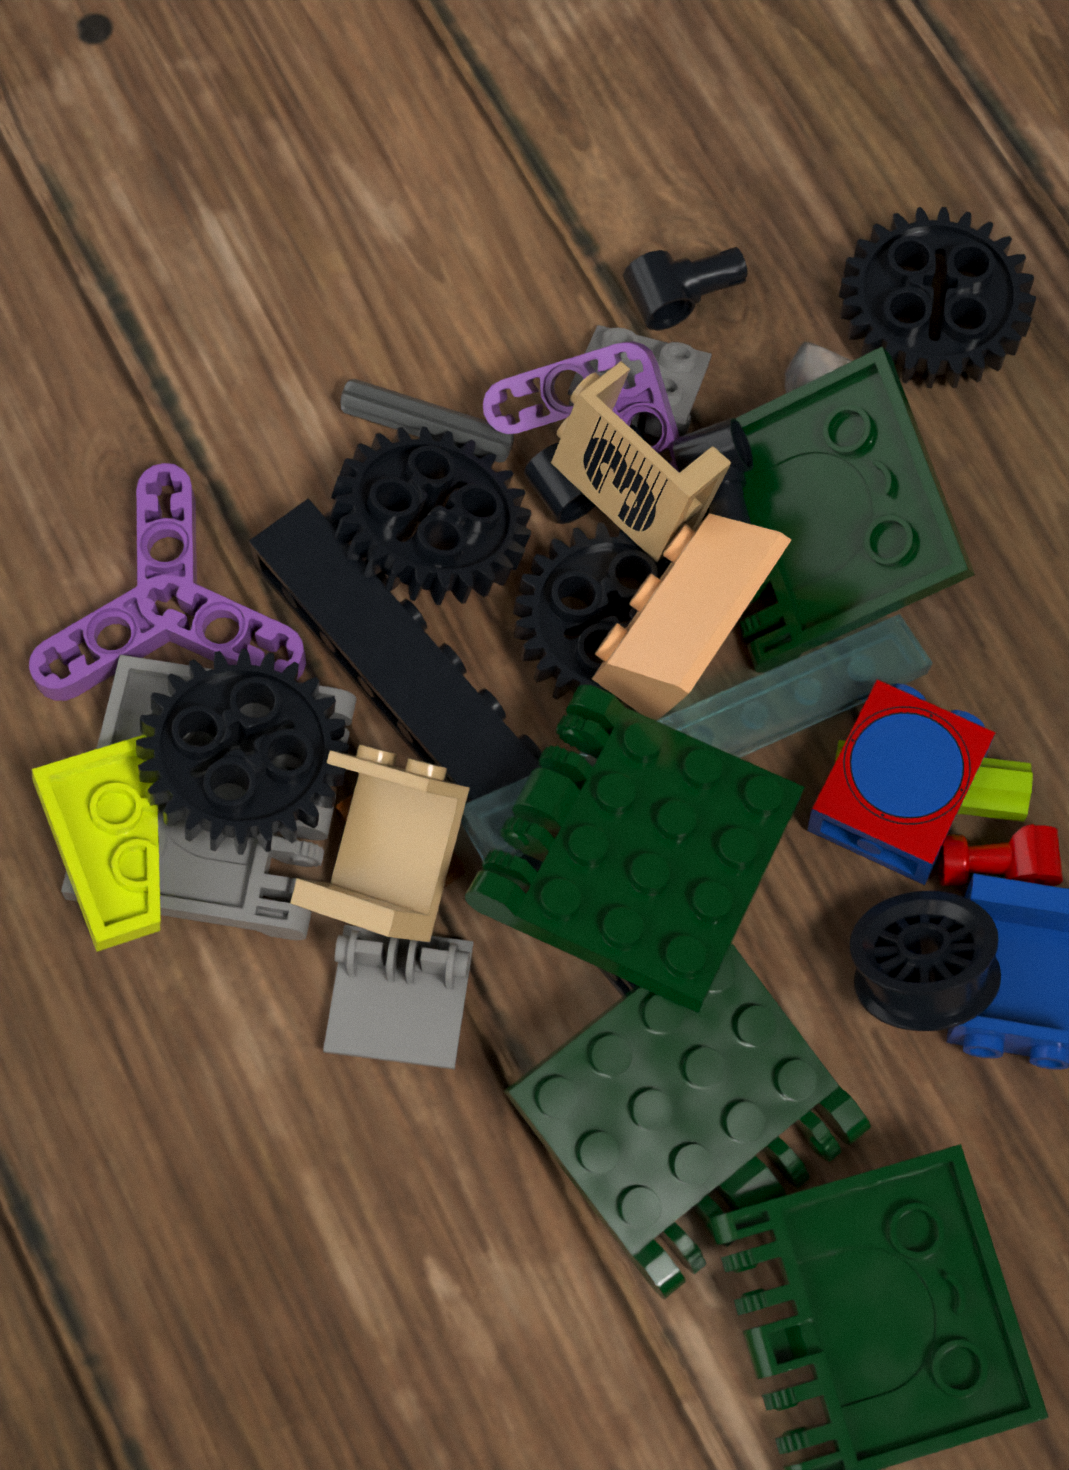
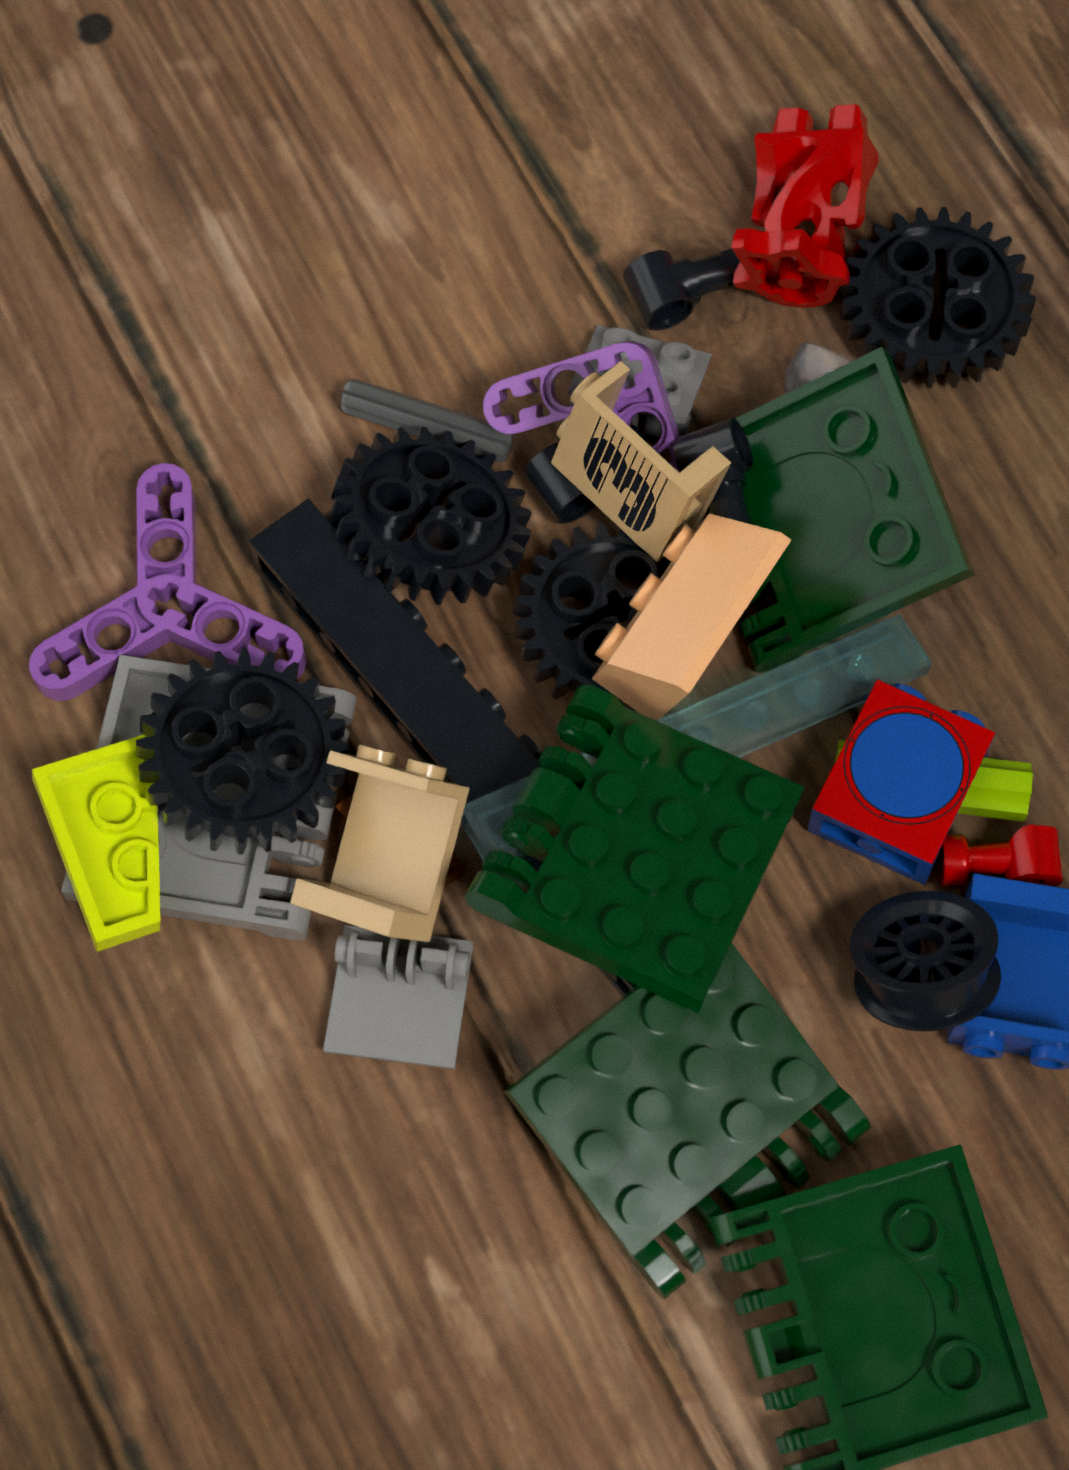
none -> red hips [732,104,879,308]

